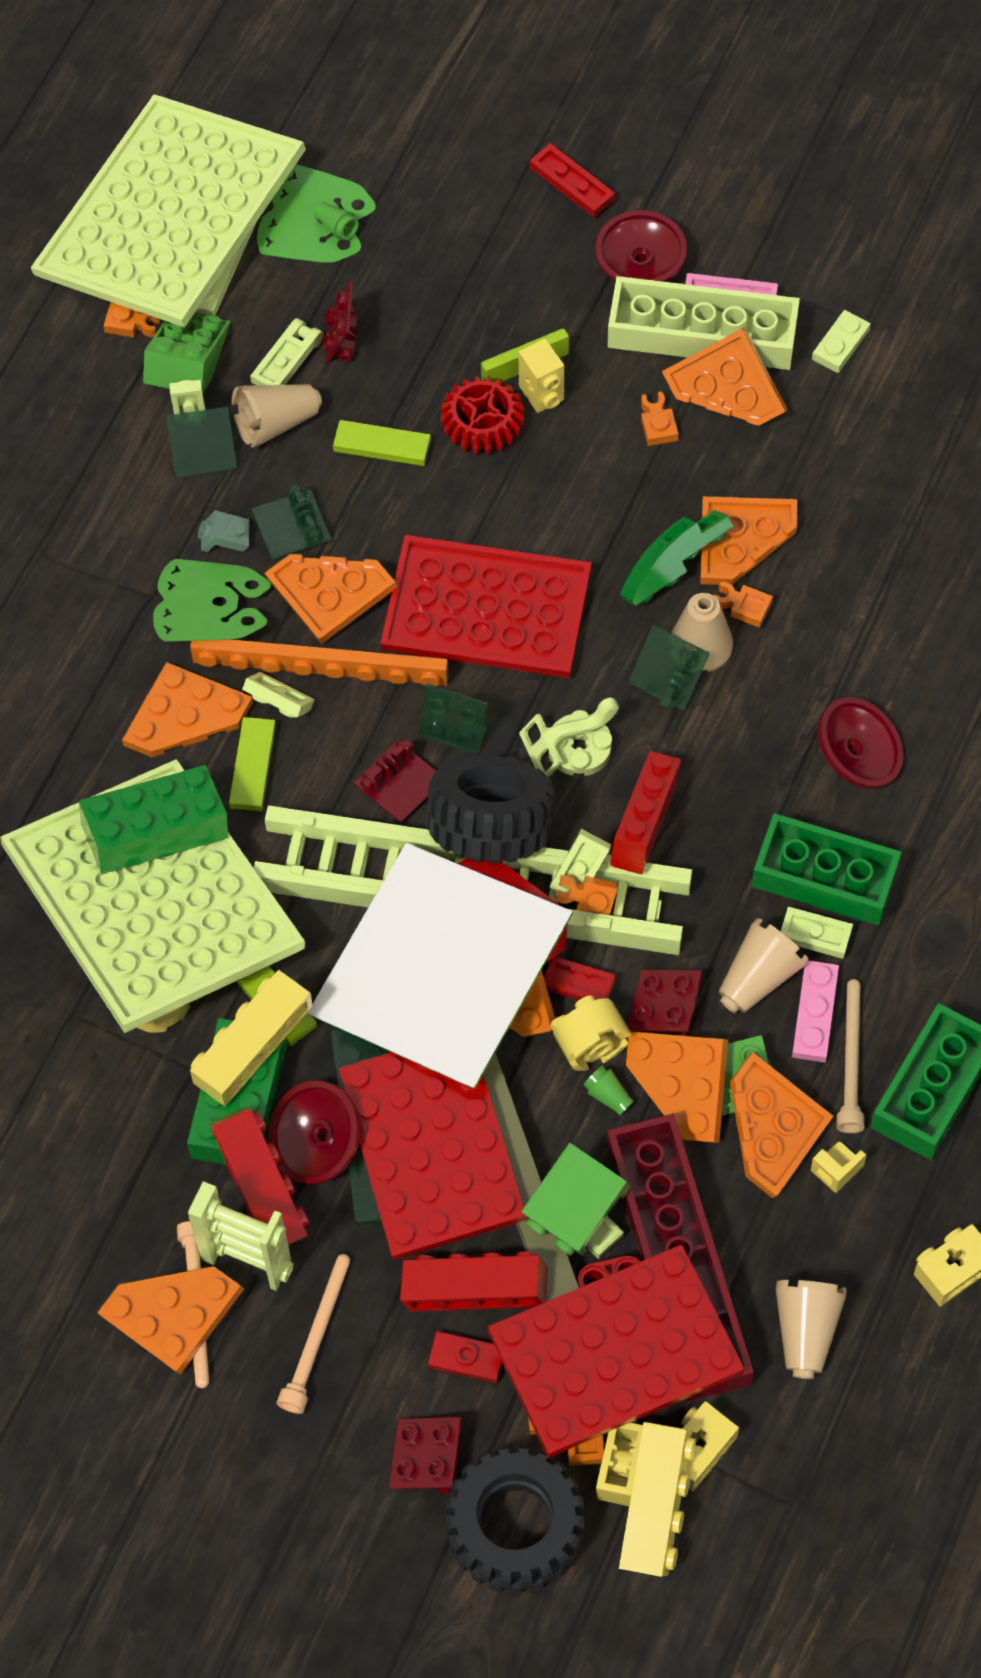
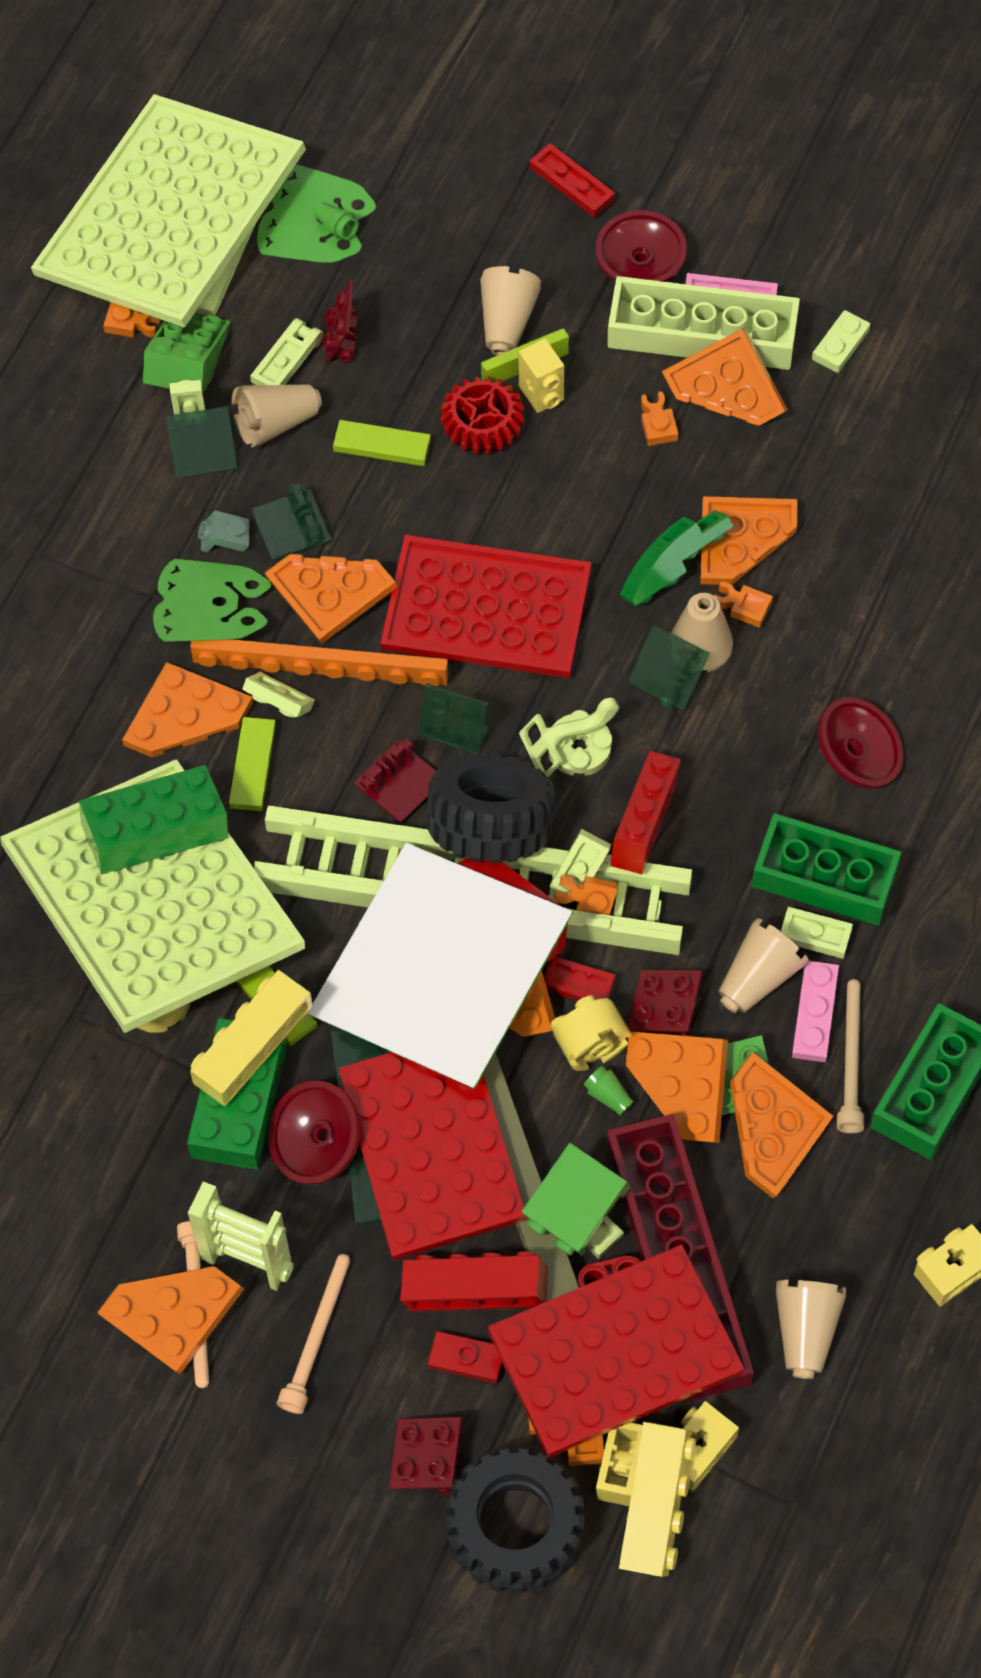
red brick [209,1107,309,1245] -> none
light yellow panel [811,1142,866,1193] -> none
none -> tan cone [480,266,541,355]

